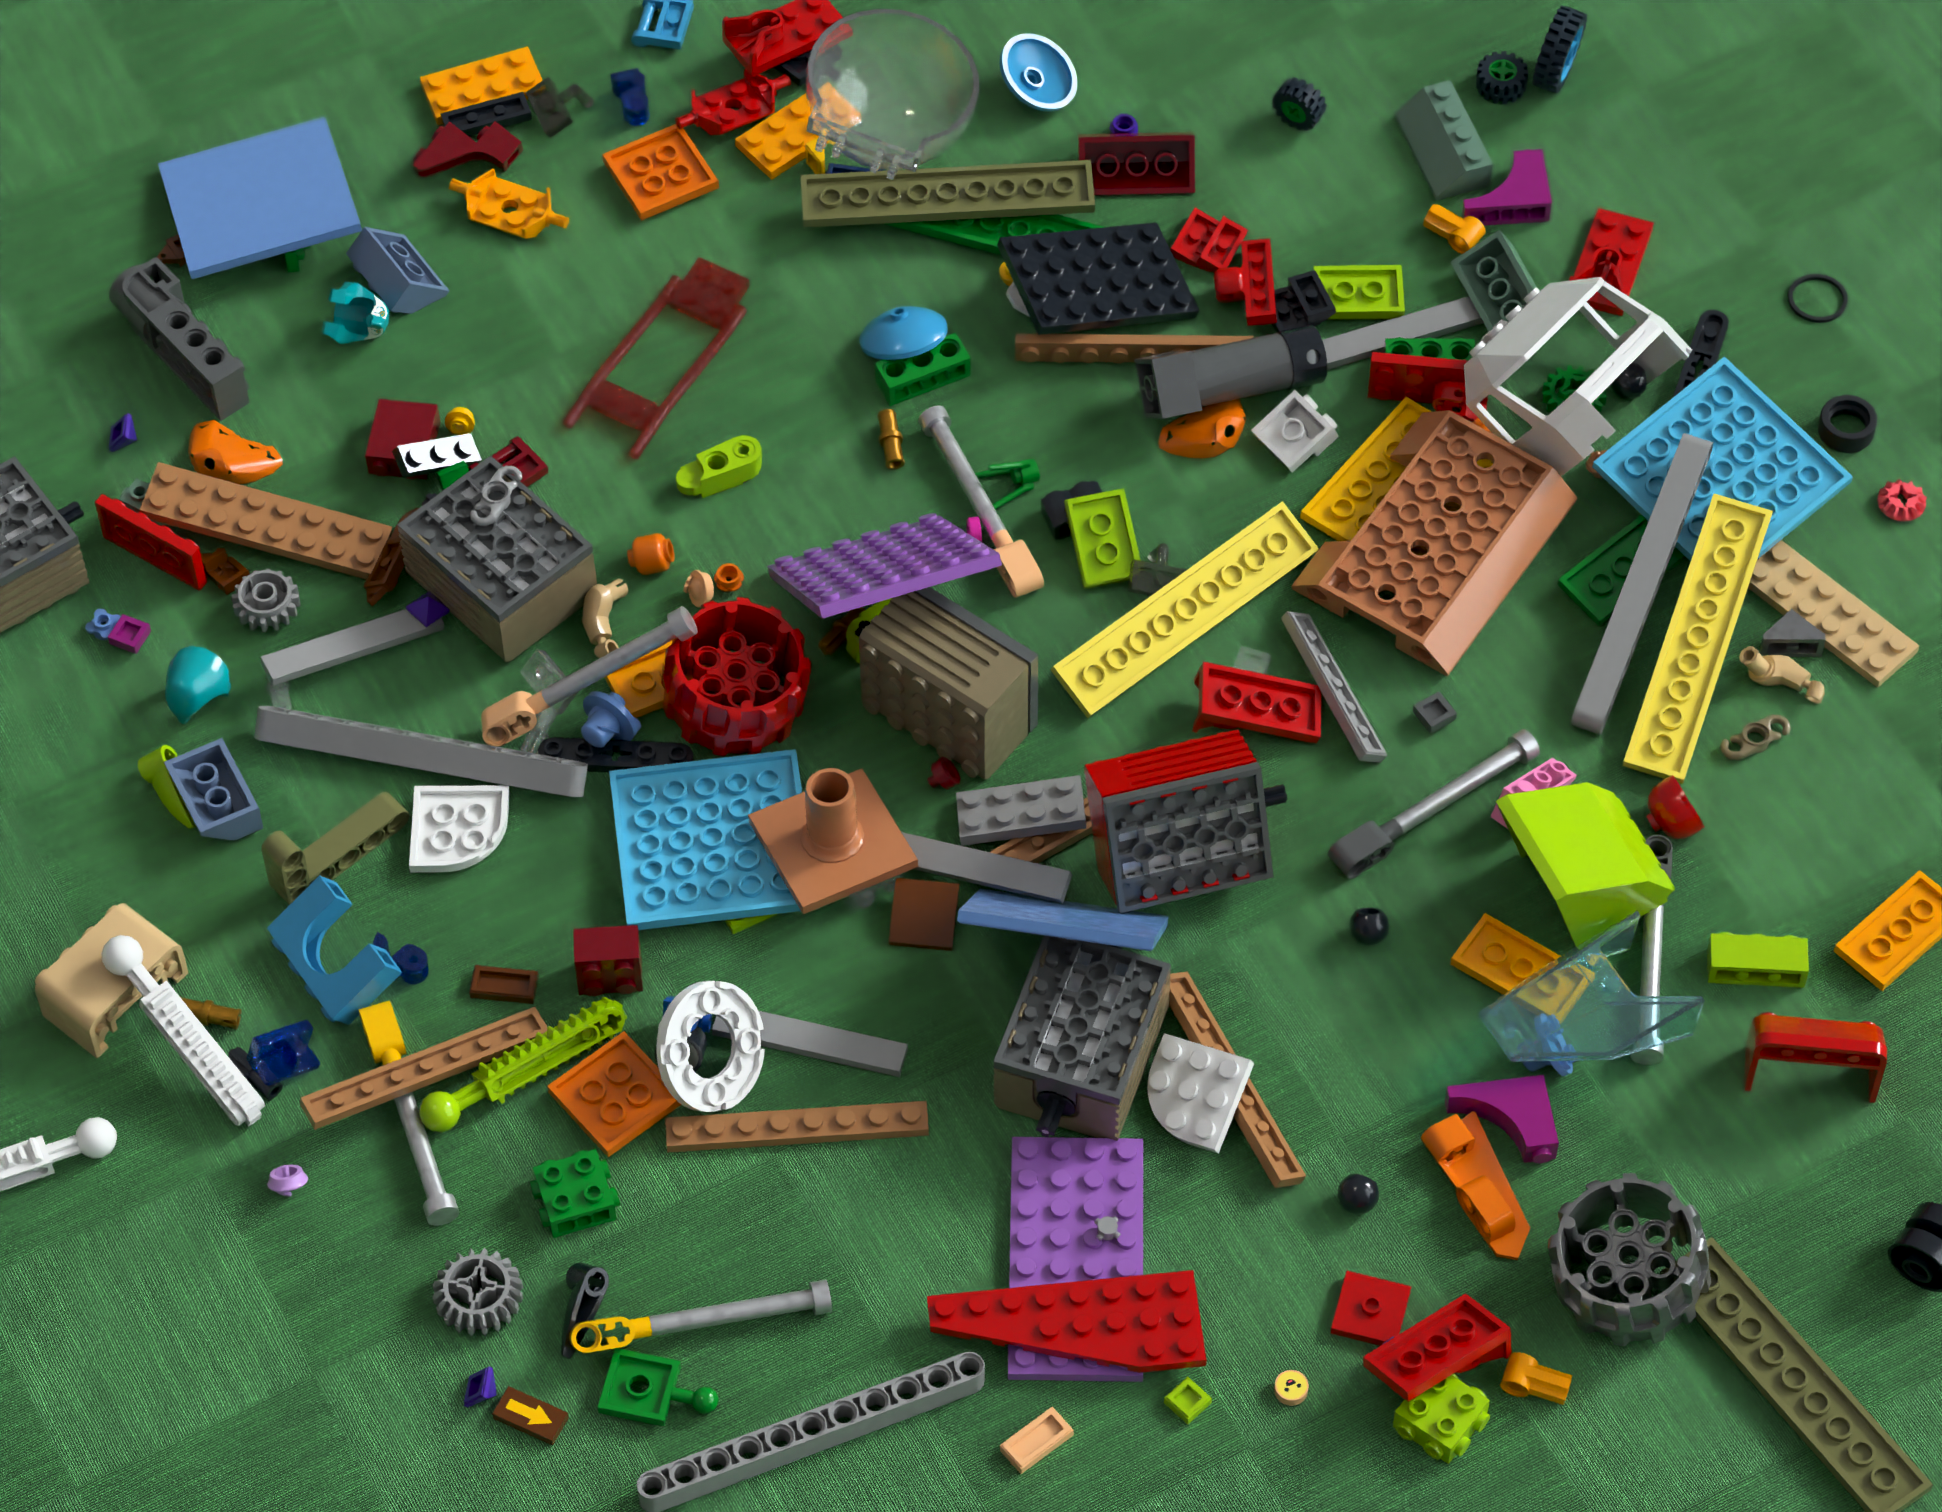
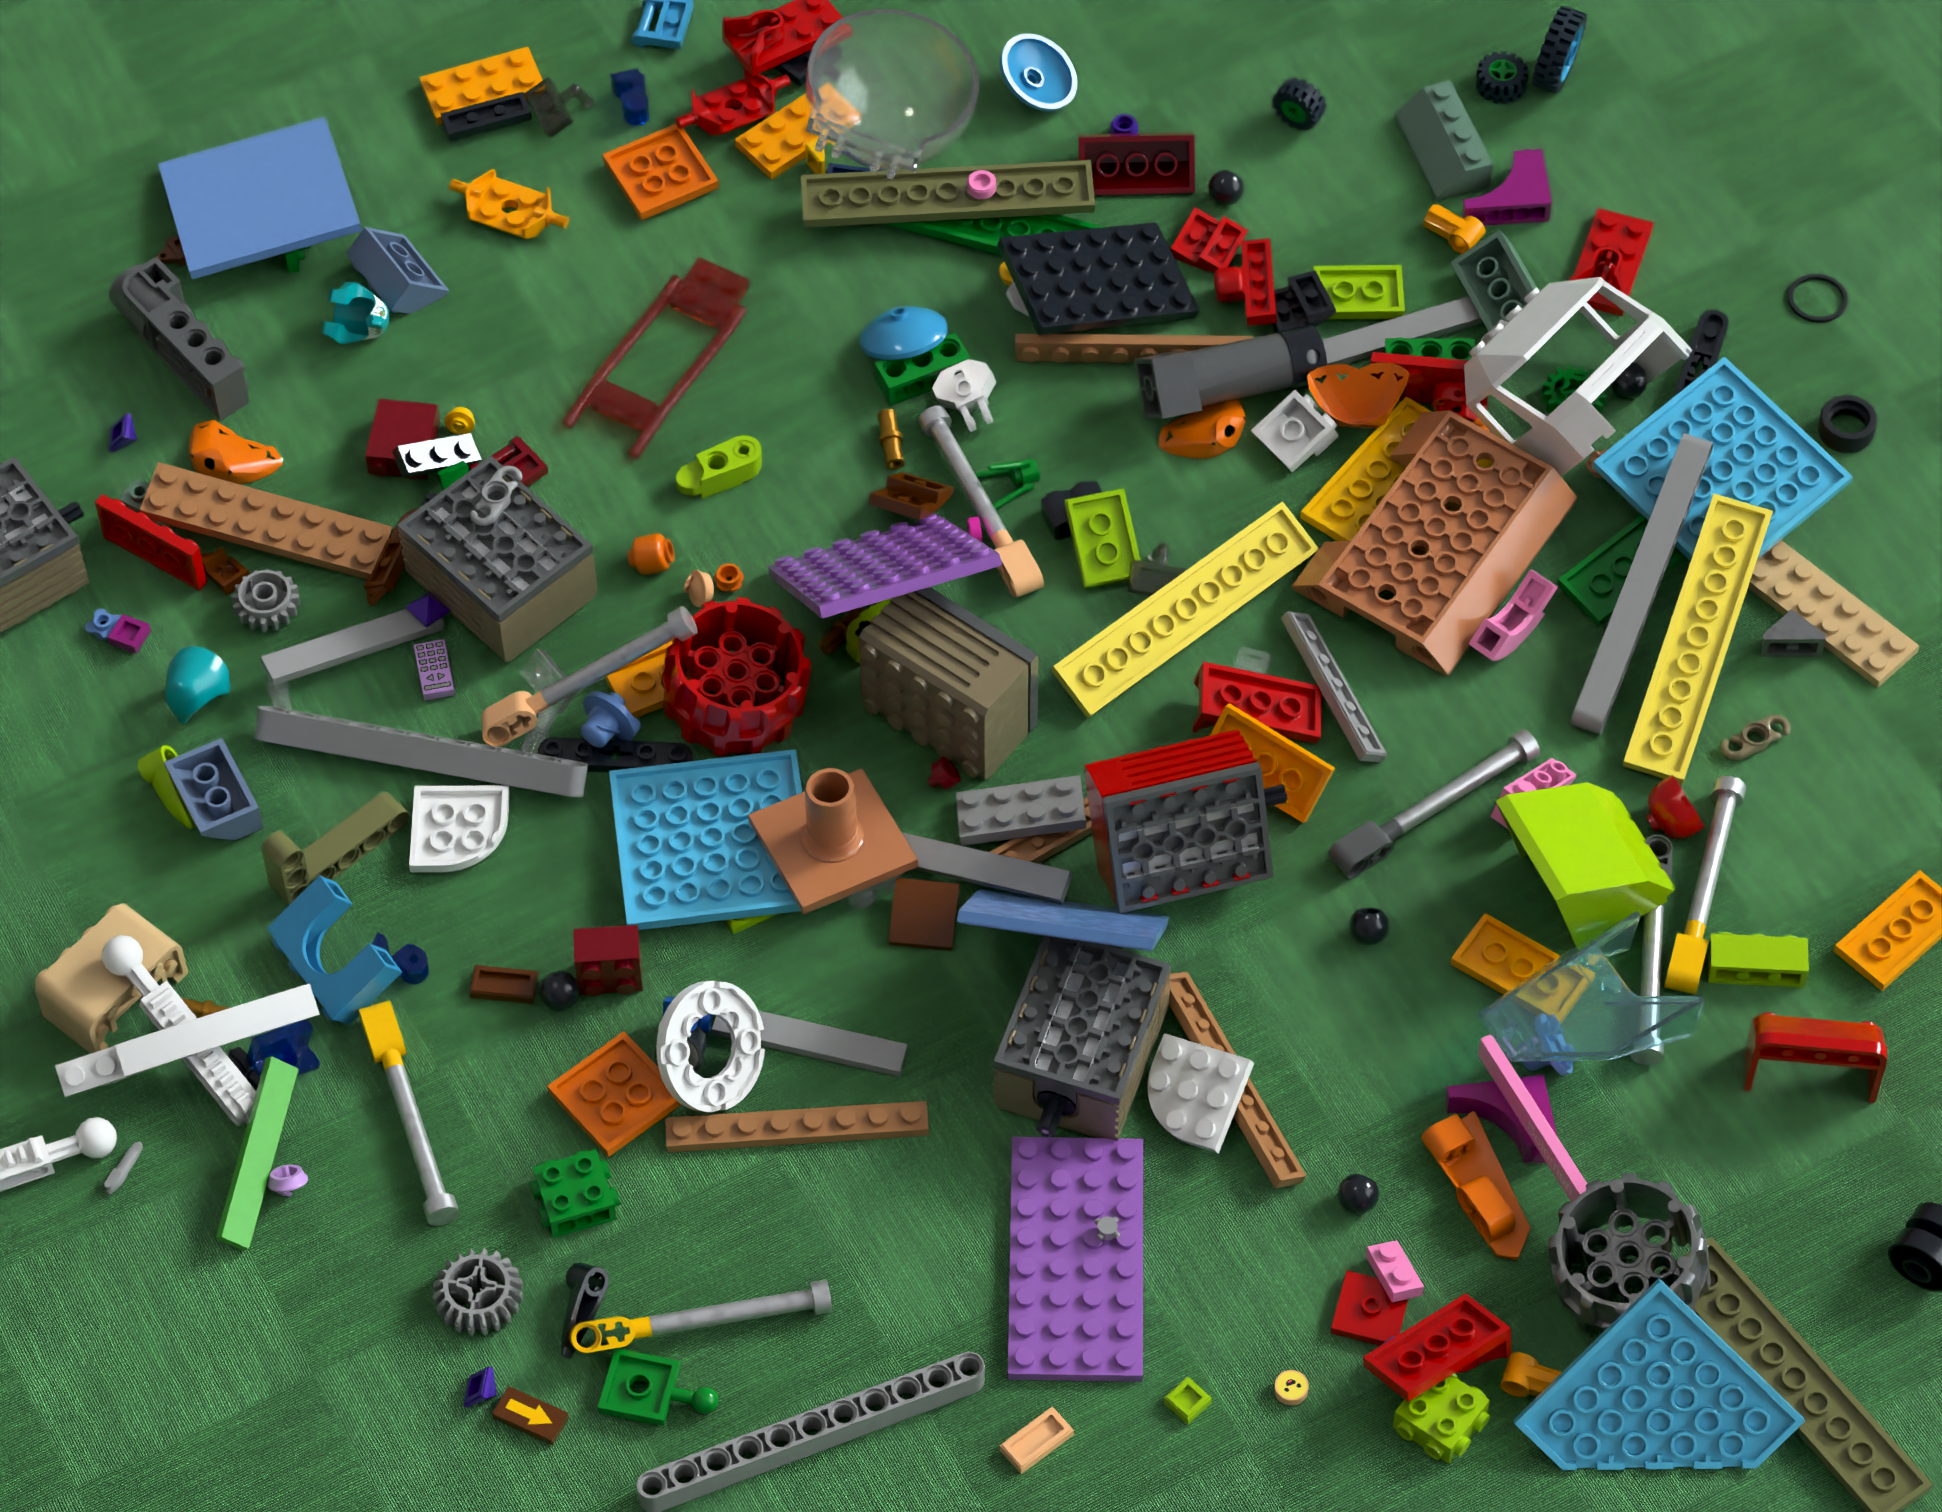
medium nougat plate [300,1007,547,1130] -> none
dark red arch [412,121,523,178] -> none
lime gear [419,997,627,1132] -> none
tan arm [582,579,628,658] -> none
red wing [927,1270,1207,1373] -> none
dark grey plate [1413,691,1457,734] -> none
tan arm [1739,646,1825,704] -> none
coral gear [1877,478,1927,521] -> none
none -> white slope [55,984,320,1097]
none -> light grey piece [104,1142,143,1195]
none -> tile [215,1056,298,1251]
none -> lavender tile [414,639,455,701]
none -> black piece [539,970,580,1011]
none -> reddish brown slope [868,472,954,520]
none -> white hinge [932,359,996,432]
none -> bright pink tile [967,170,996,199]
none -> black piece [1208,170,1245,206]
none -> light orange plate [1210,703,1335,823]
none -> orange piece [1307,362,1409,428]
none -> bright pink plate [1365,1240,1424,1302]
none -> bright pink arch [1468,569,1558,661]
none -> bright pink tile [1478,1034,1587,1202]
none -> medium azure plate [1513,1278,1805,1470]
none -> piece [1664,776,1746,995]

